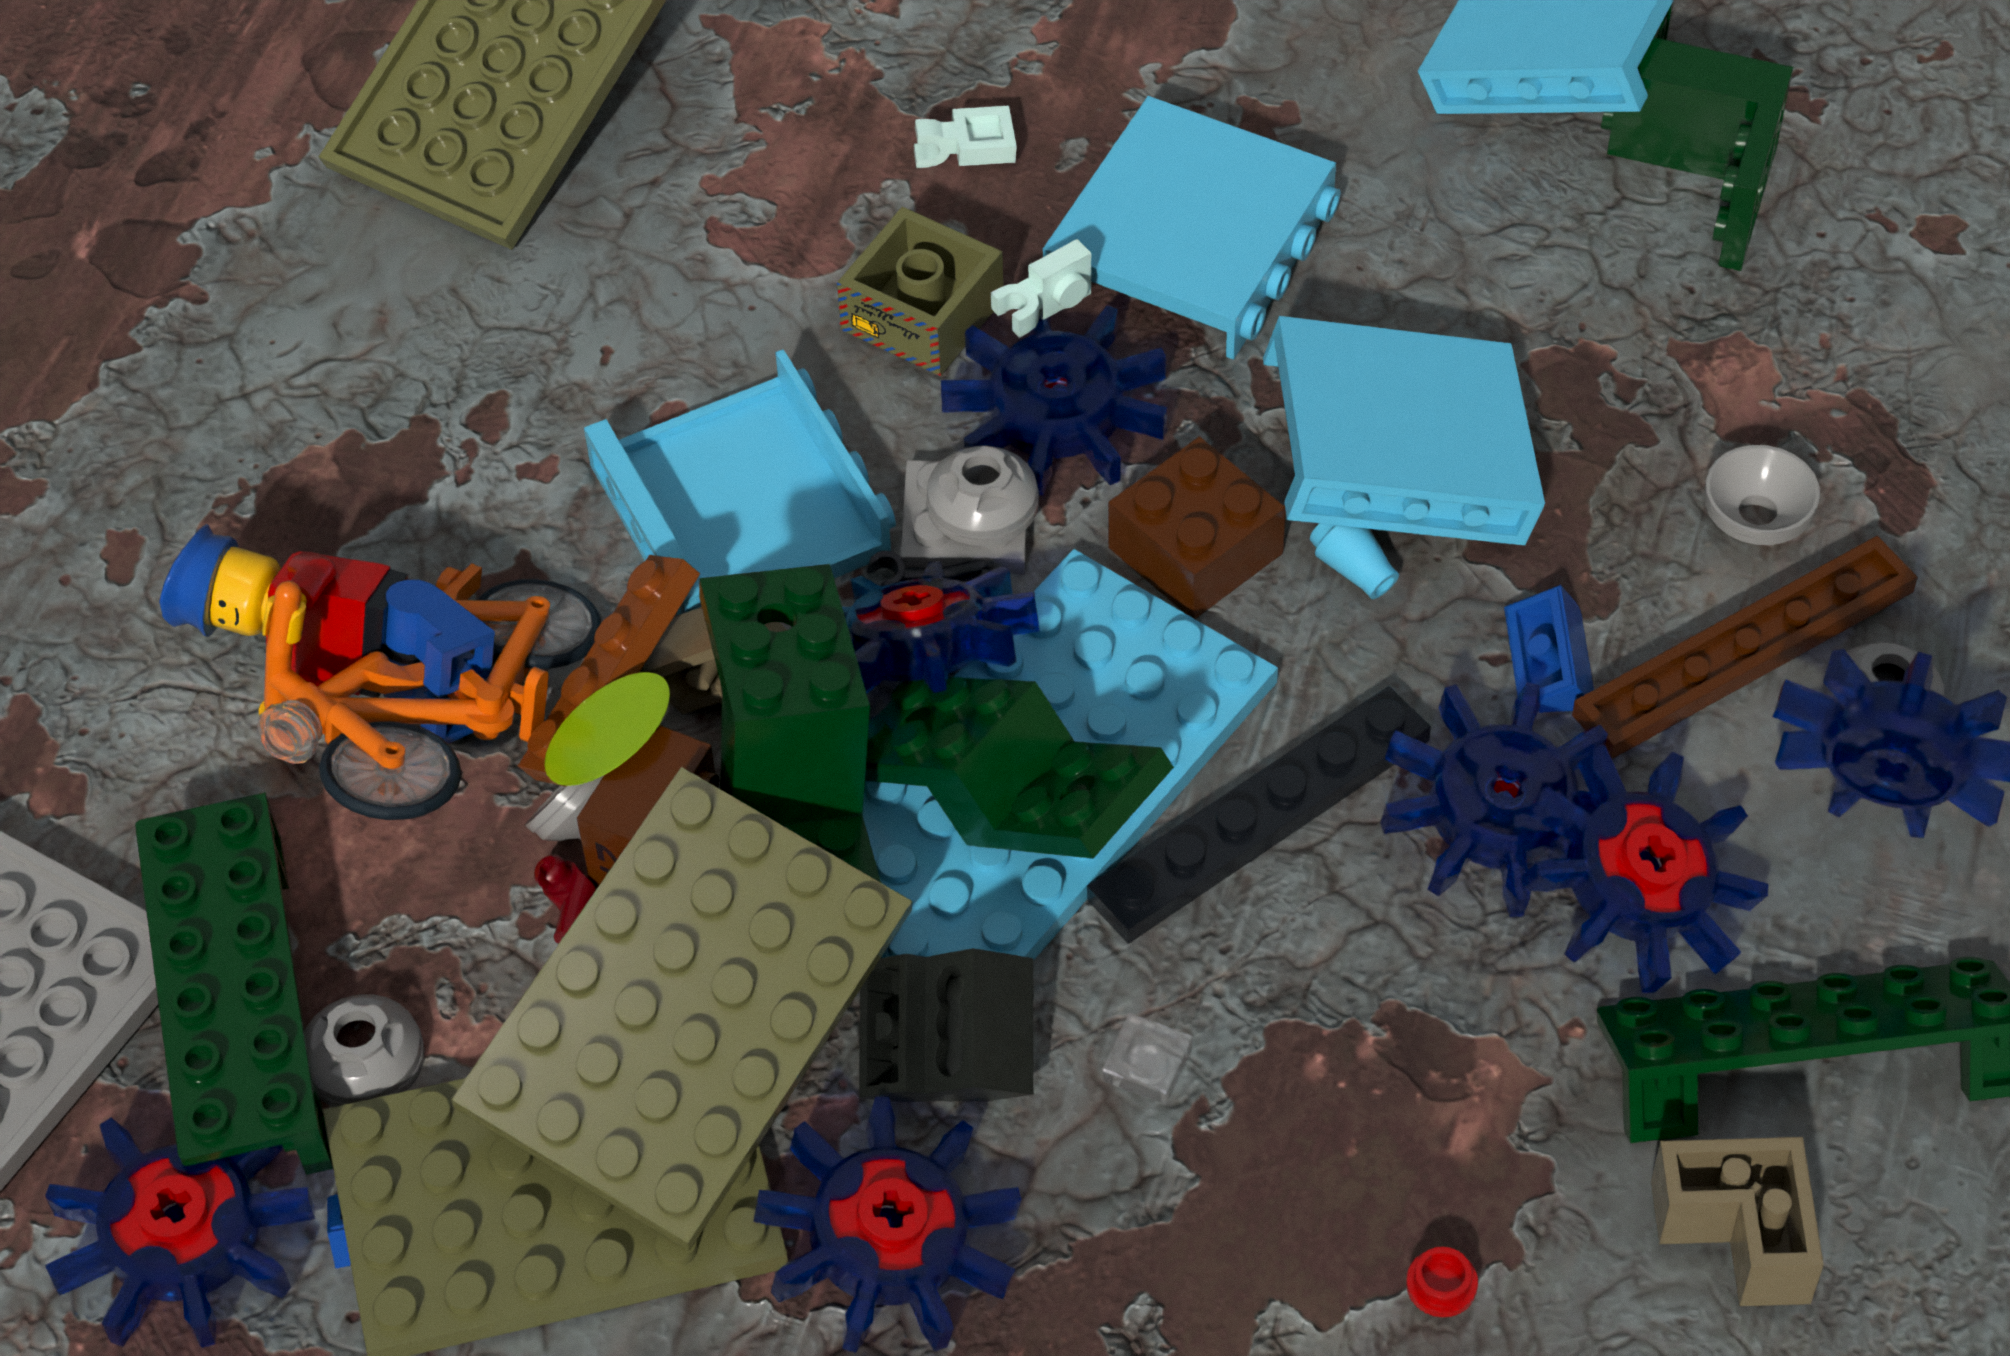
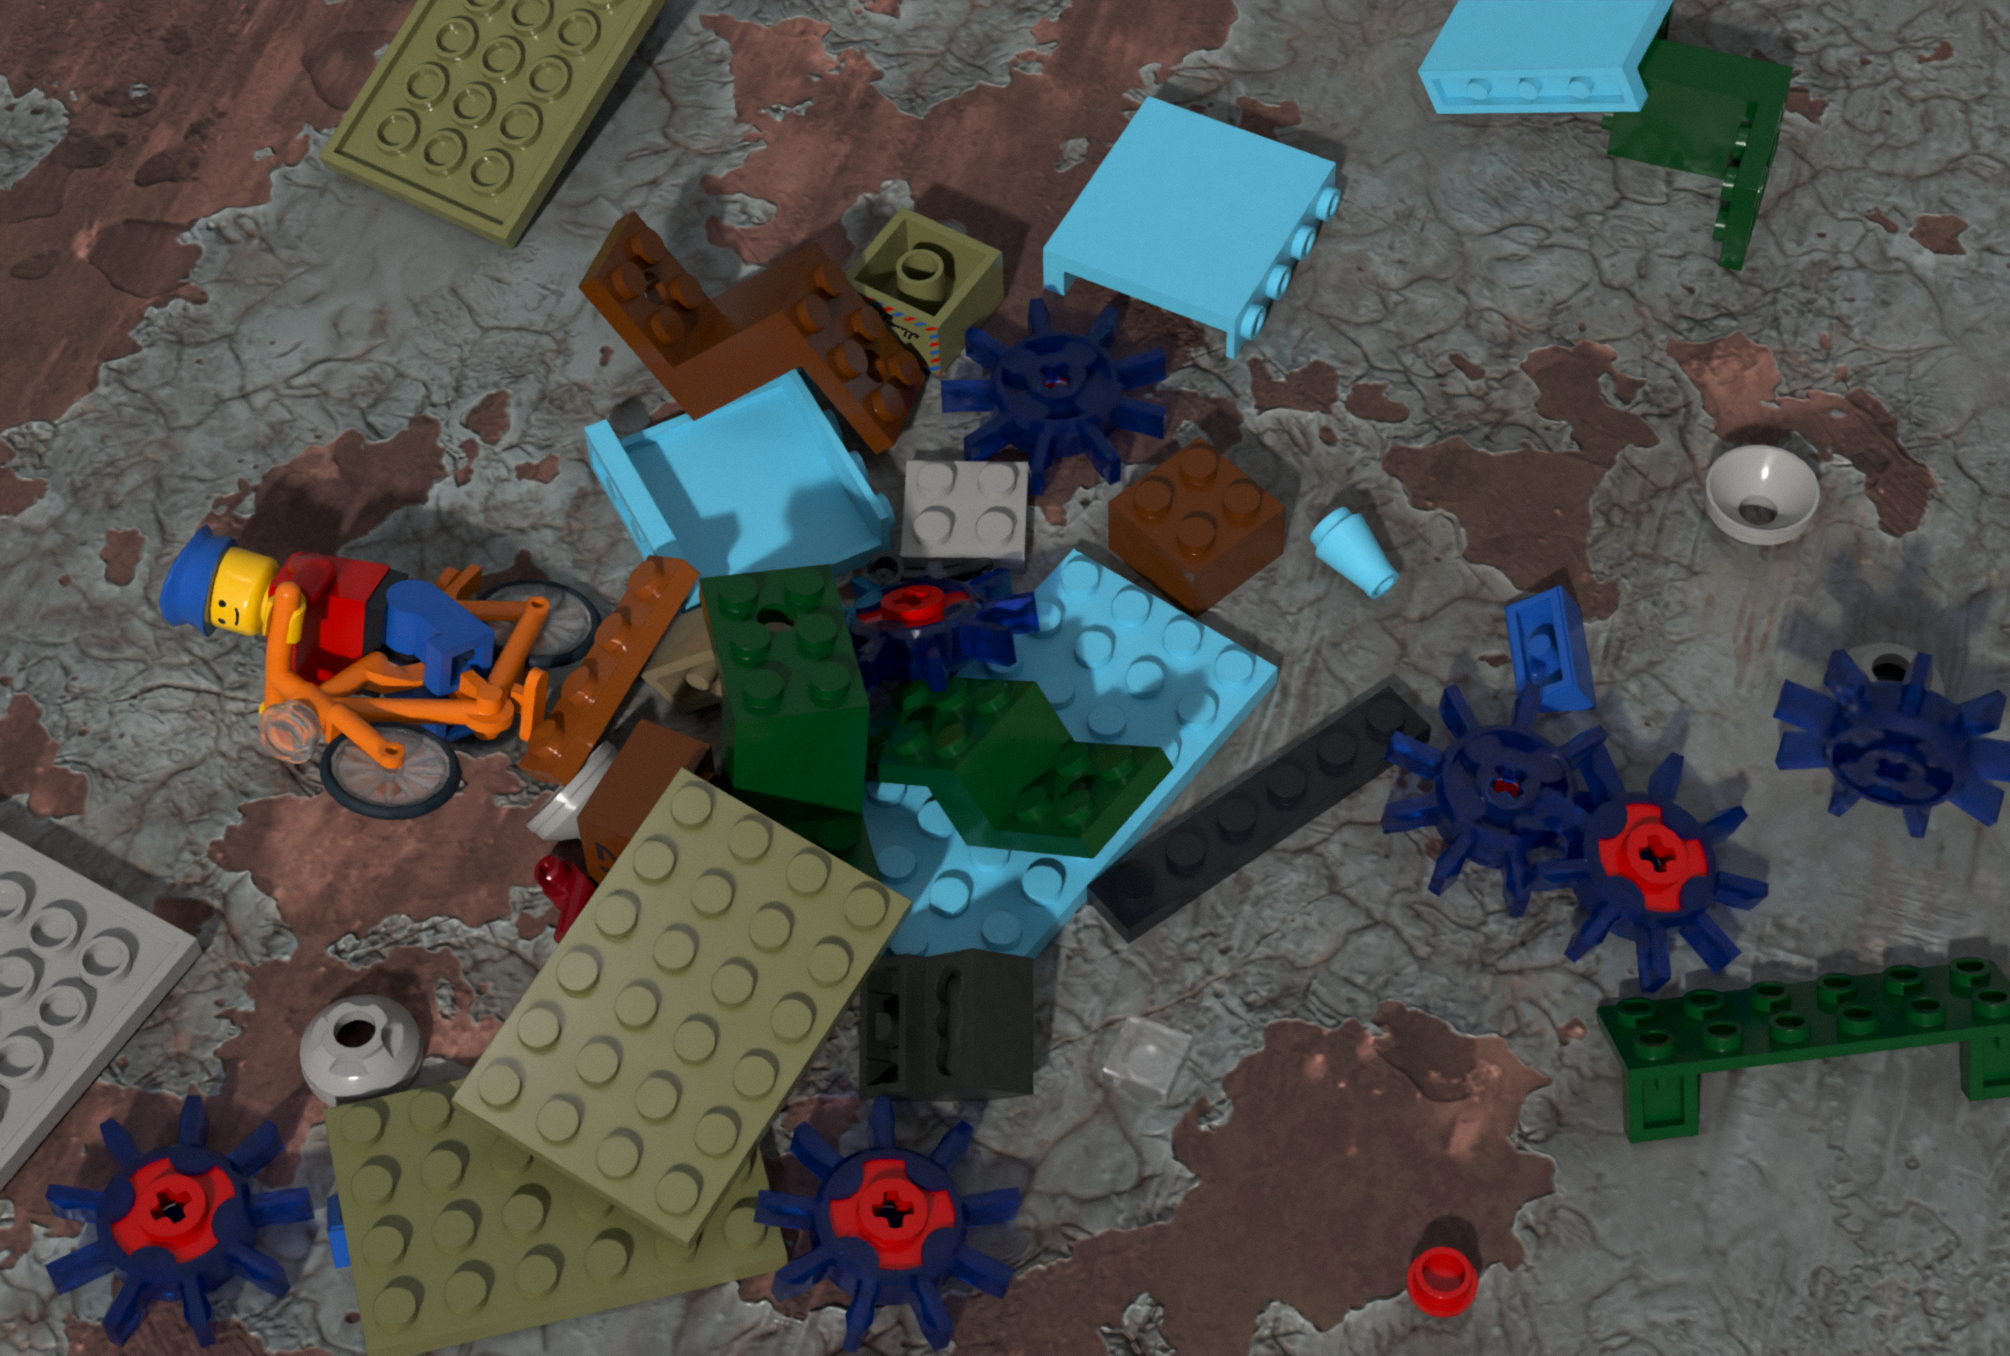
dark green bracket [135,792,333,1175] -> none
lime sticker [544,672,670,786] -> none
light aqua plate [914,106,1017,168] -> none
light grey piece [926,446,1039,546] -> none
light aqua plate [991,239,1091,338] -> none
medium azure panel [1263,316,1545,545] -> none
reddish brown plate [1572,535,1918,760] -> none
dark tan brick [1651,1137,1824,1306] -> none
none -> reddish brown bracket [578,211,926,454]

